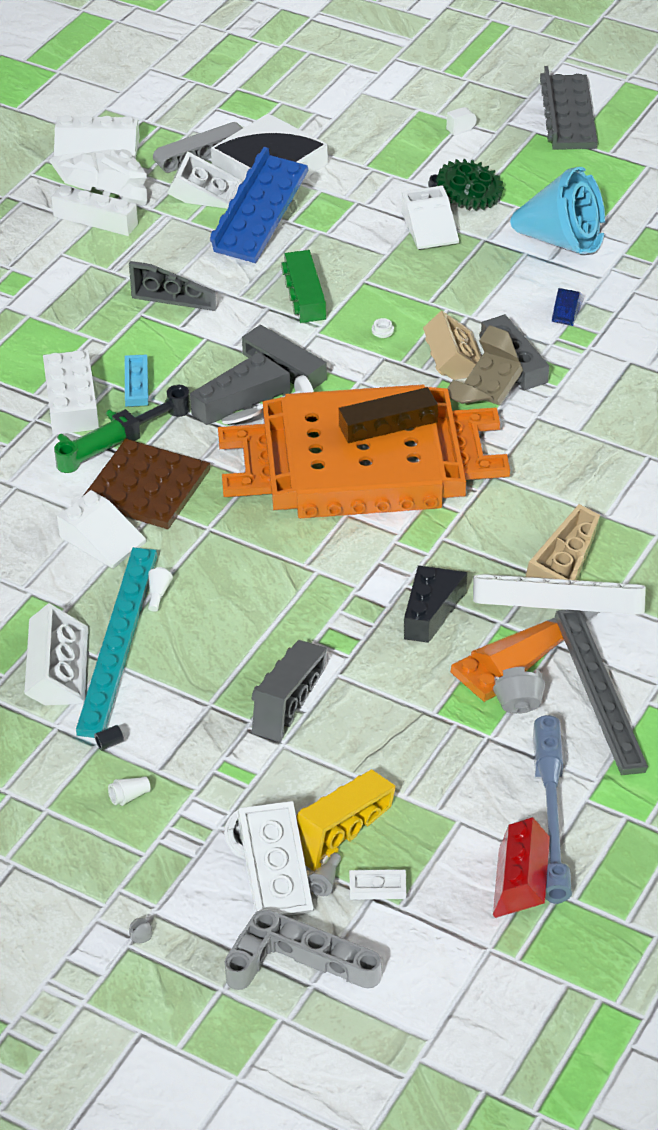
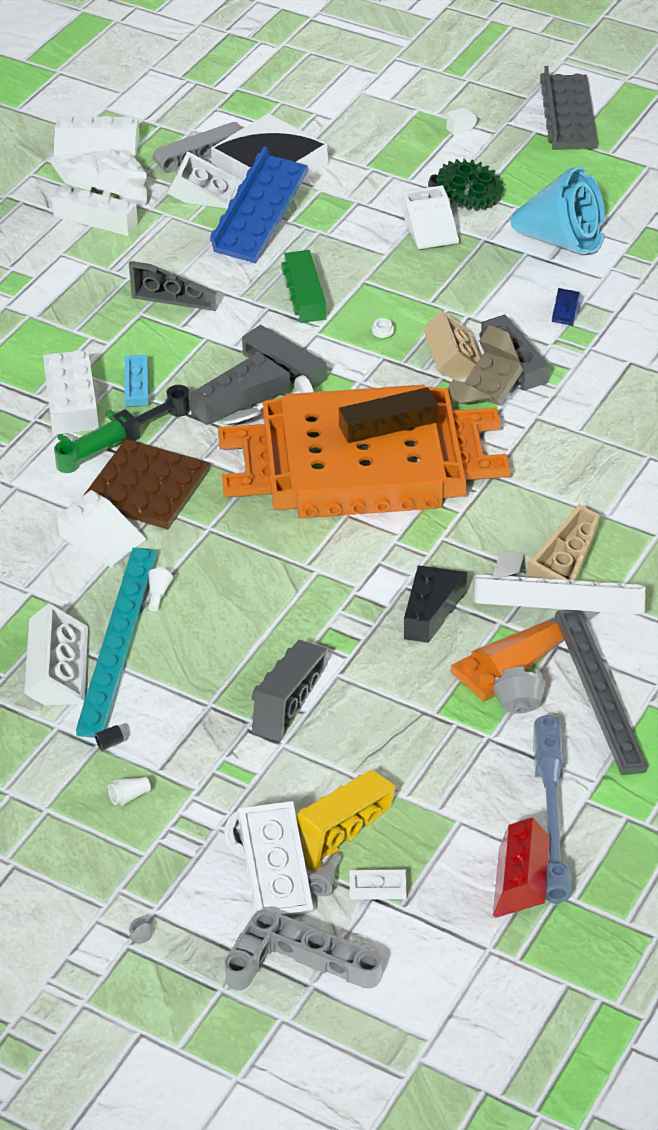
none -> white sticker [492,551,524,578]

